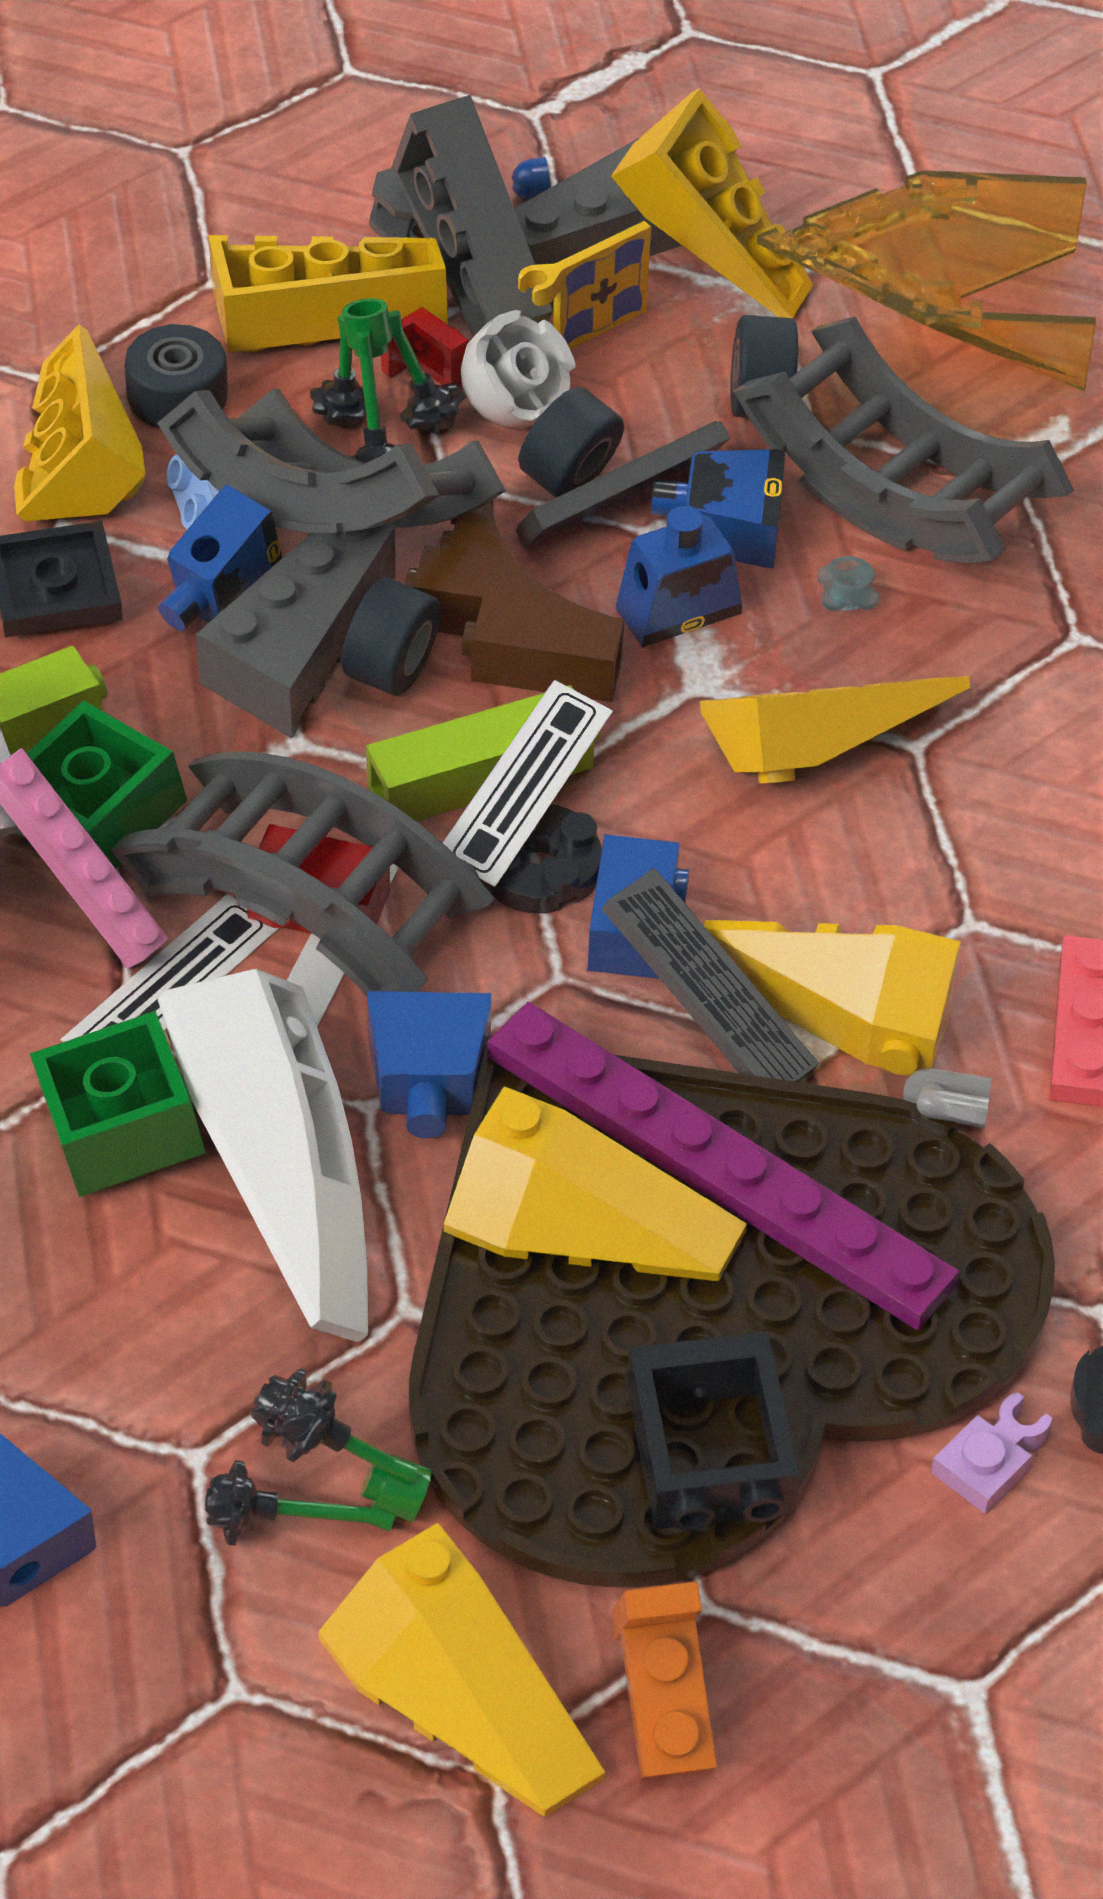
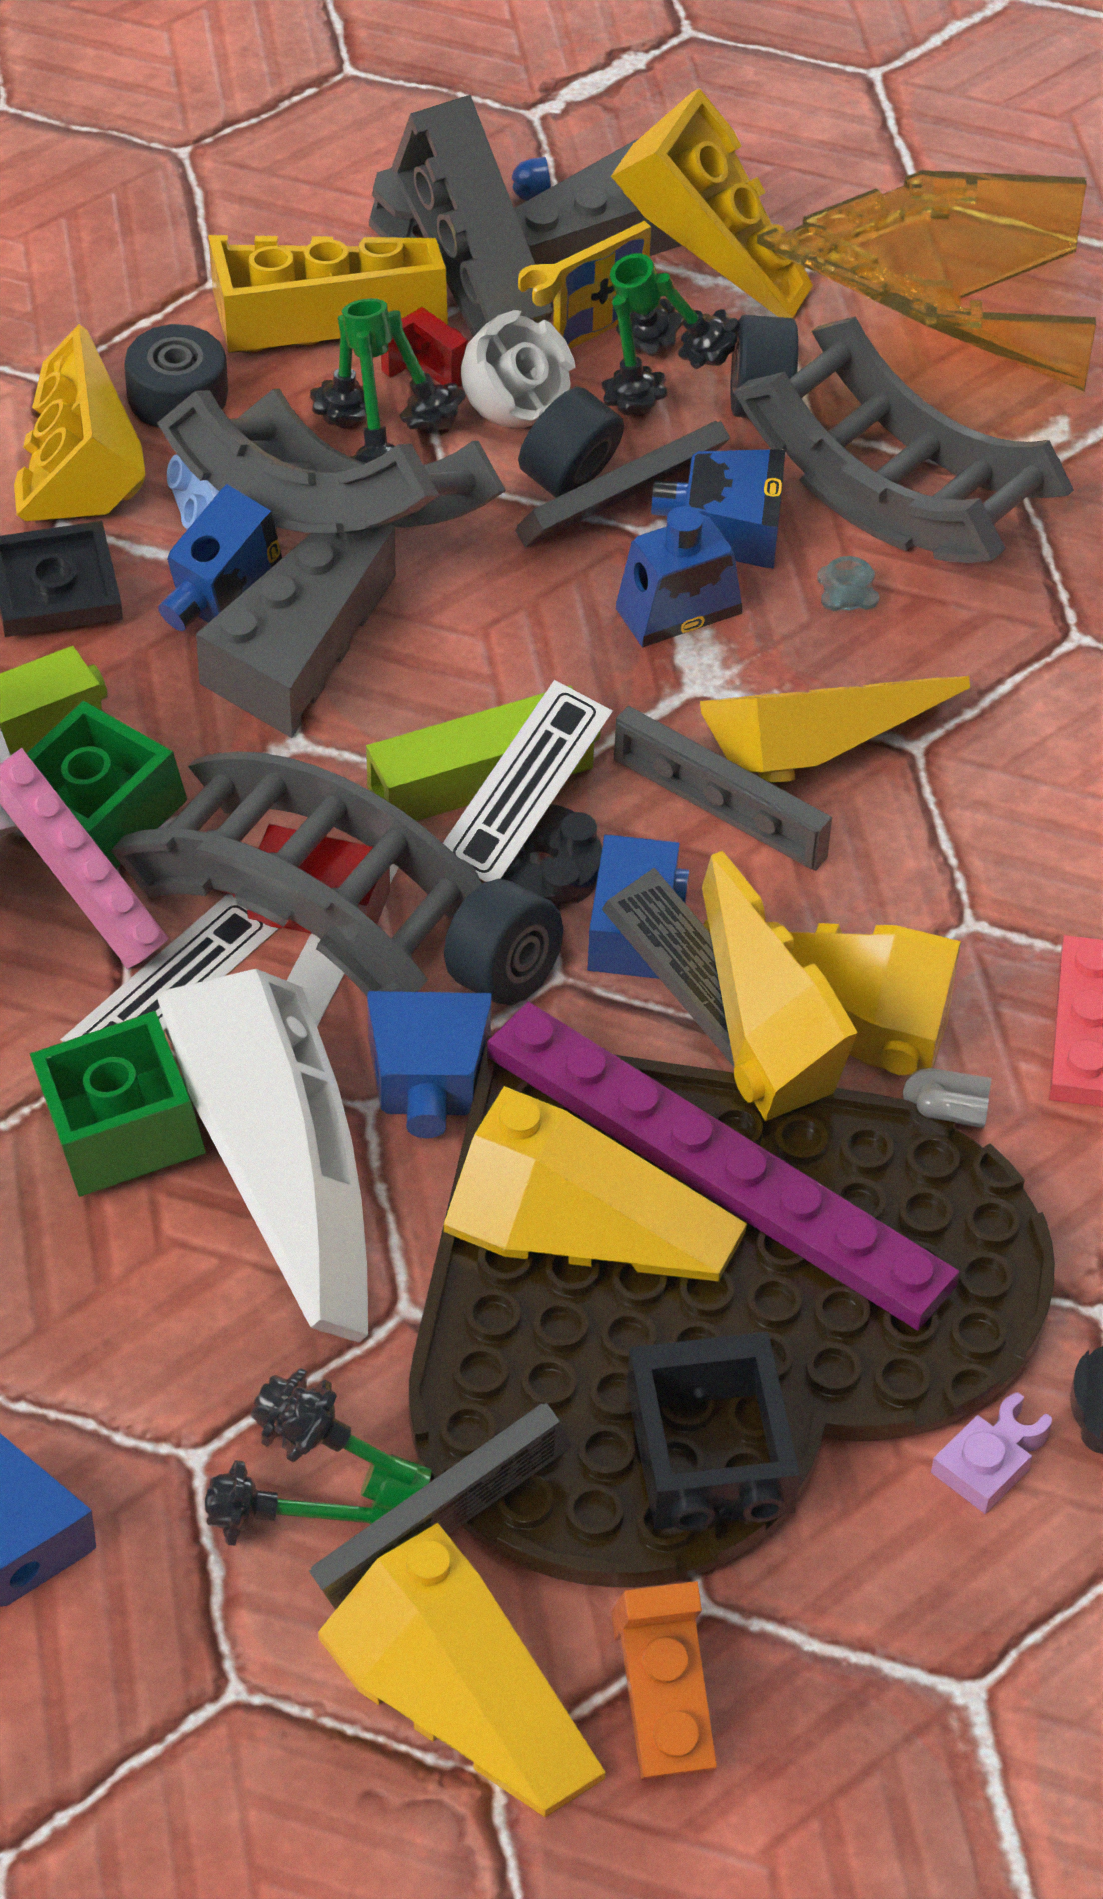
black wheel [341,577,441,696] -> none
reddish brown arch [405,499,624,702] -> none
none -> dark grey tile [309,1403,572,1610]
none -> black wheel [444,879,564,1005]
none -> black plant [602,253,740,416]
none -> dark grey tile [614,705,832,871]
none -> yellow wedge [702,851,858,1121]

